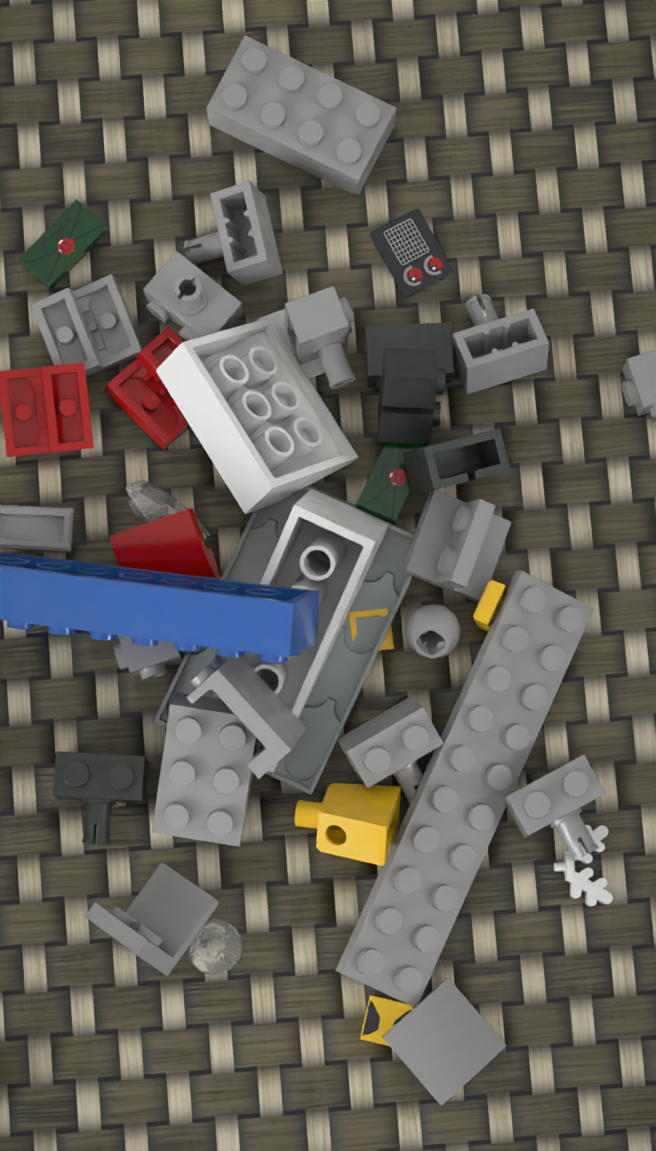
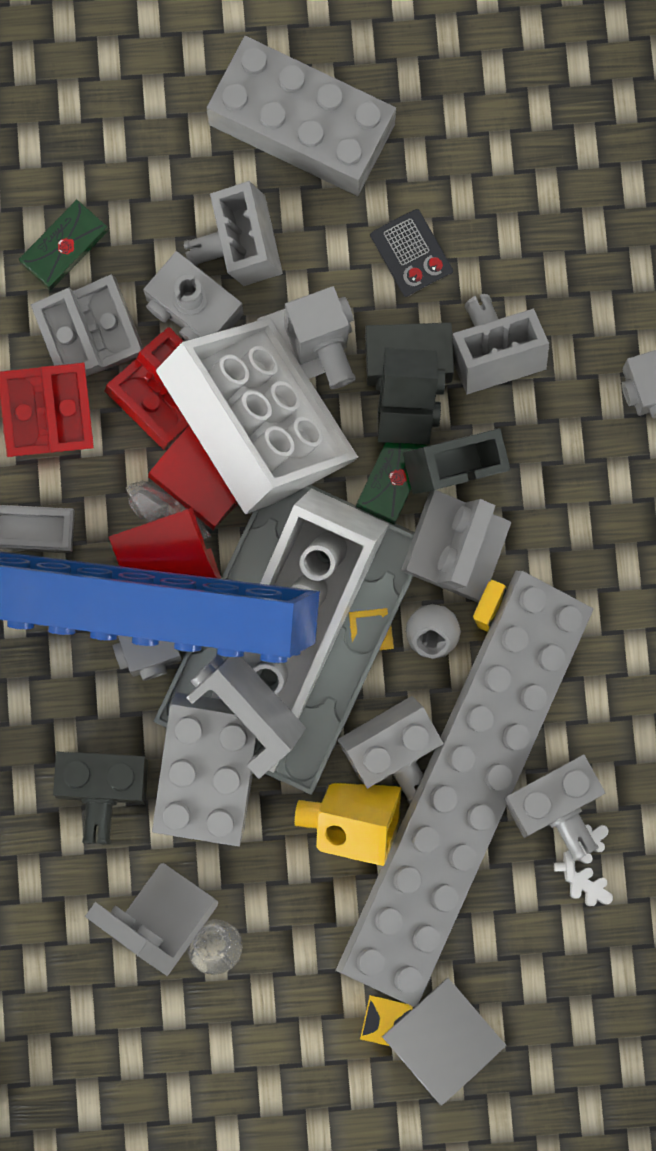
none -> red slope [148,425,238,530]

